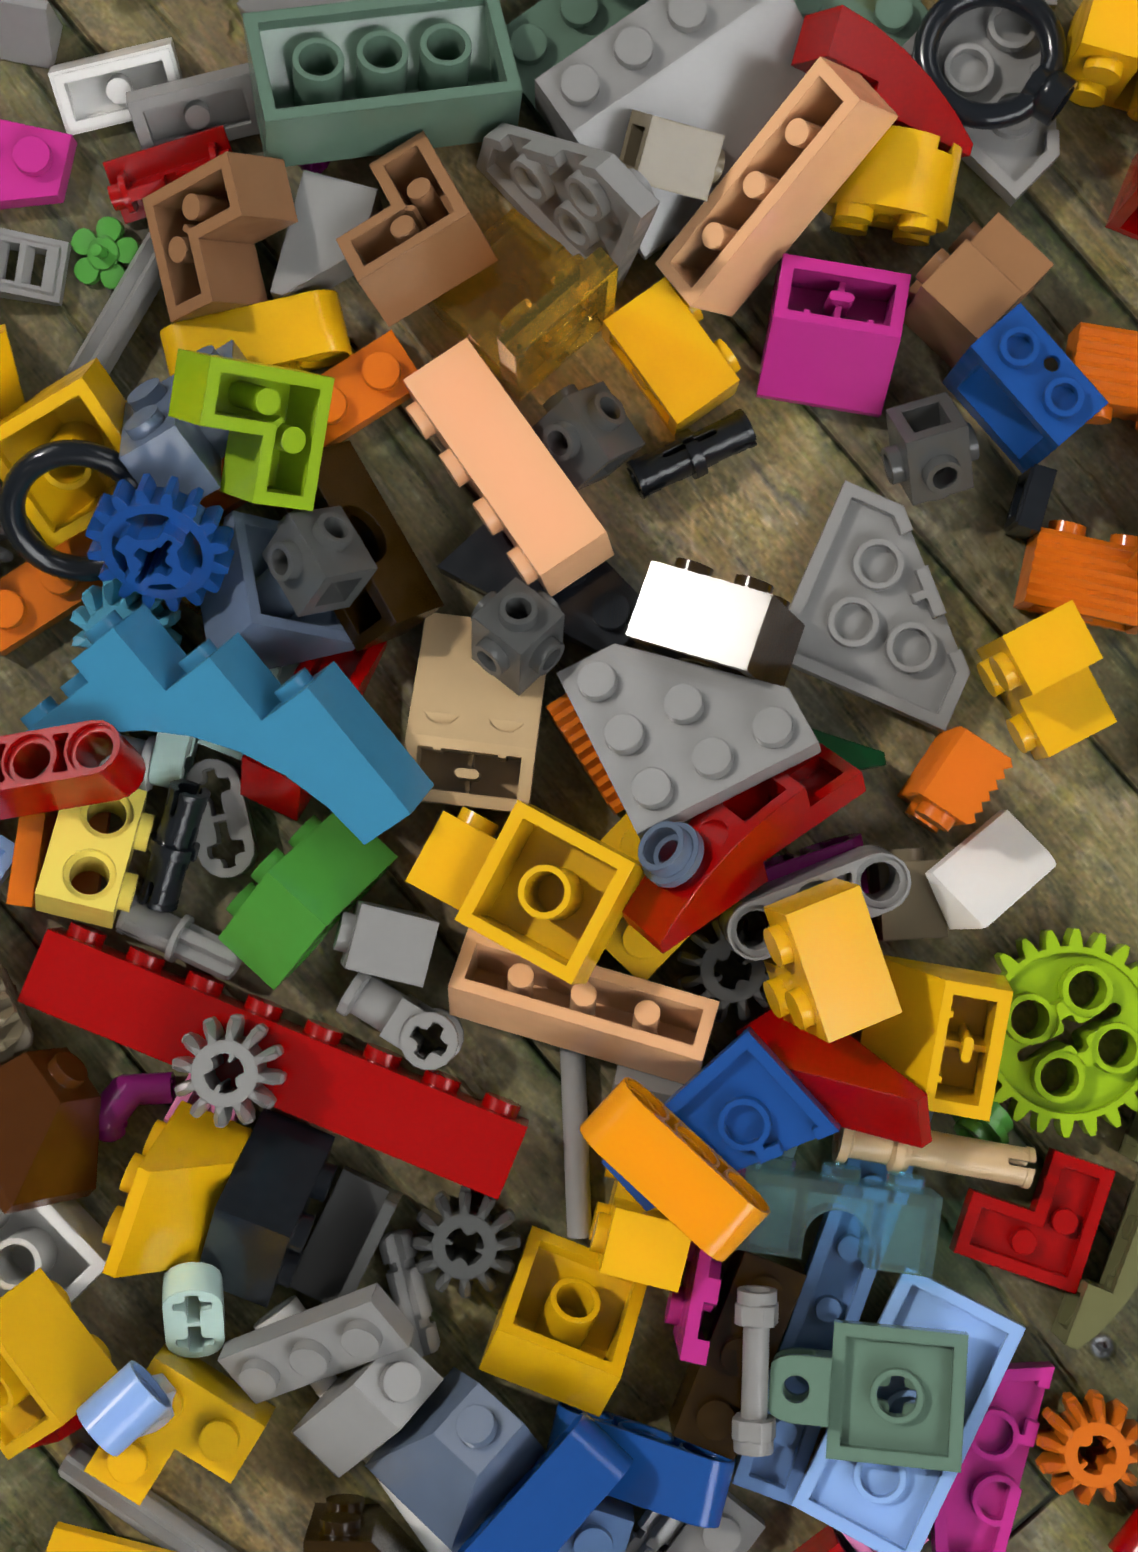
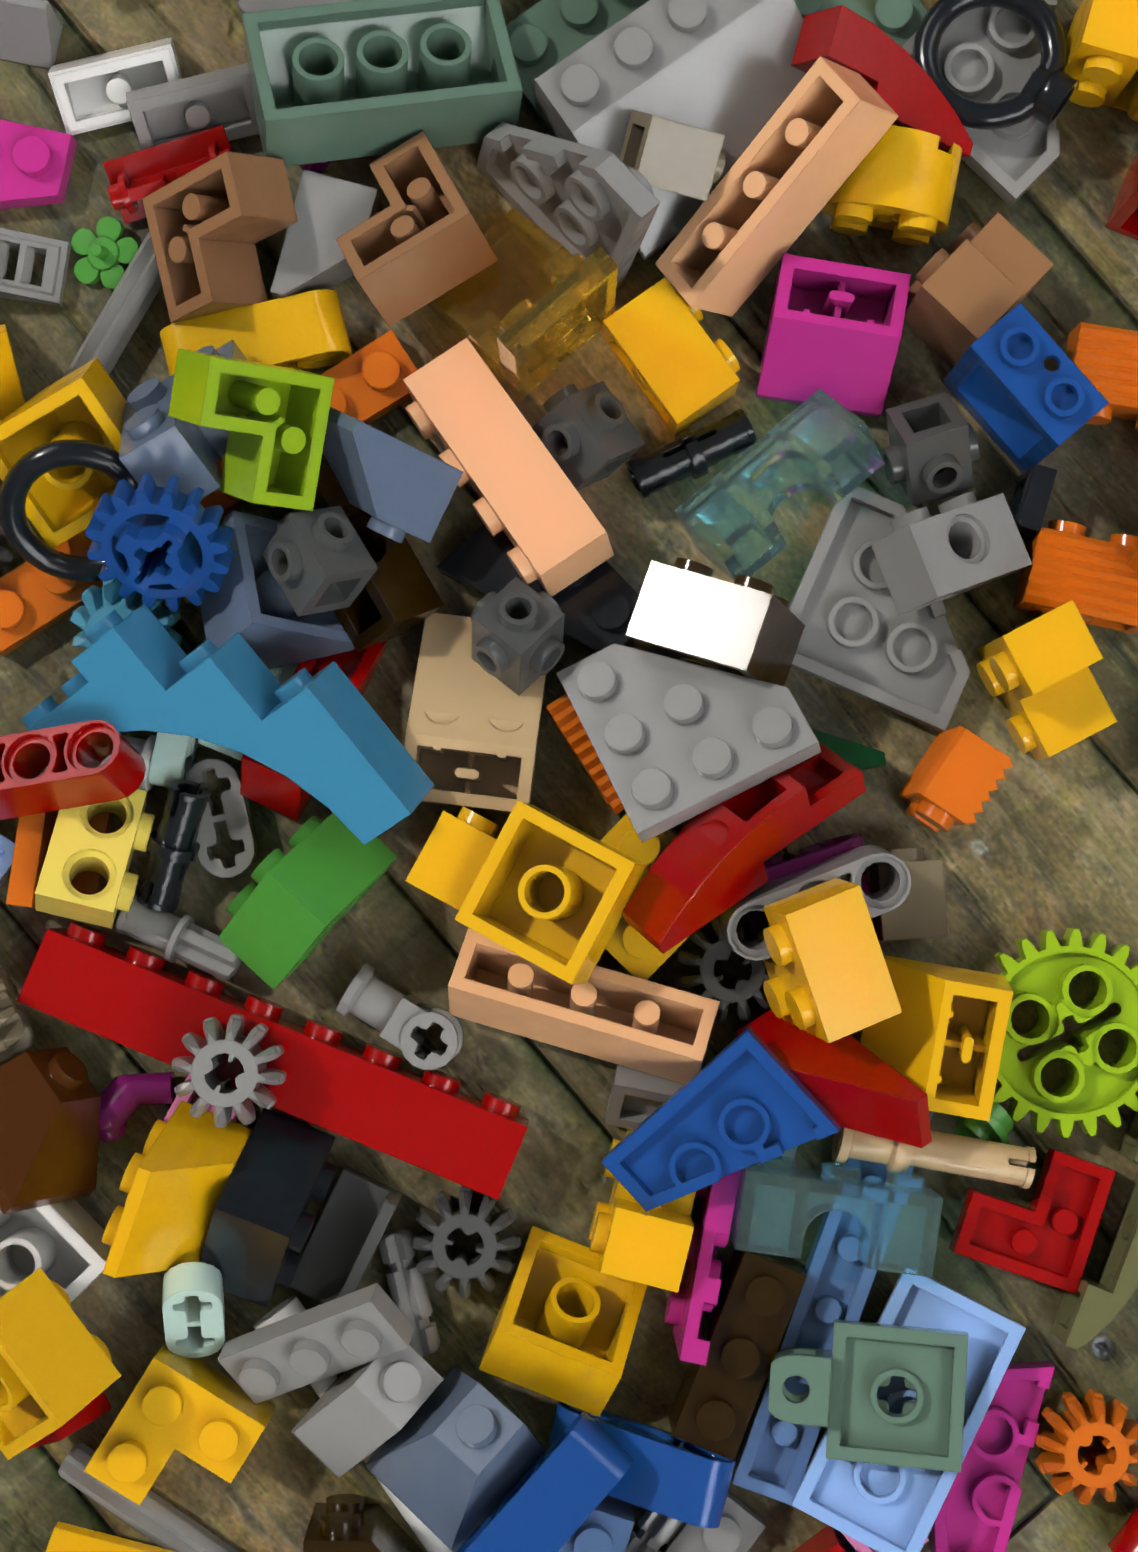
light blue piece [76,1360,177,1457] -> none
light grey slope [333,900,439,988] -> none
light grey bar [560,1048,592,1239] -> none
light orange beam [580,1077,771,1262] -> none
sand blue plate [638,821,704,888] -> none
light grey bar [732,1285,779,1457] -> none
white slope [925,810,1057,930] -> none
none -> sand blue slope [323,407,463,544]
none -> clear light blue arch [674,389,885,582]
none -> light grey brick [871,491,1032,616]

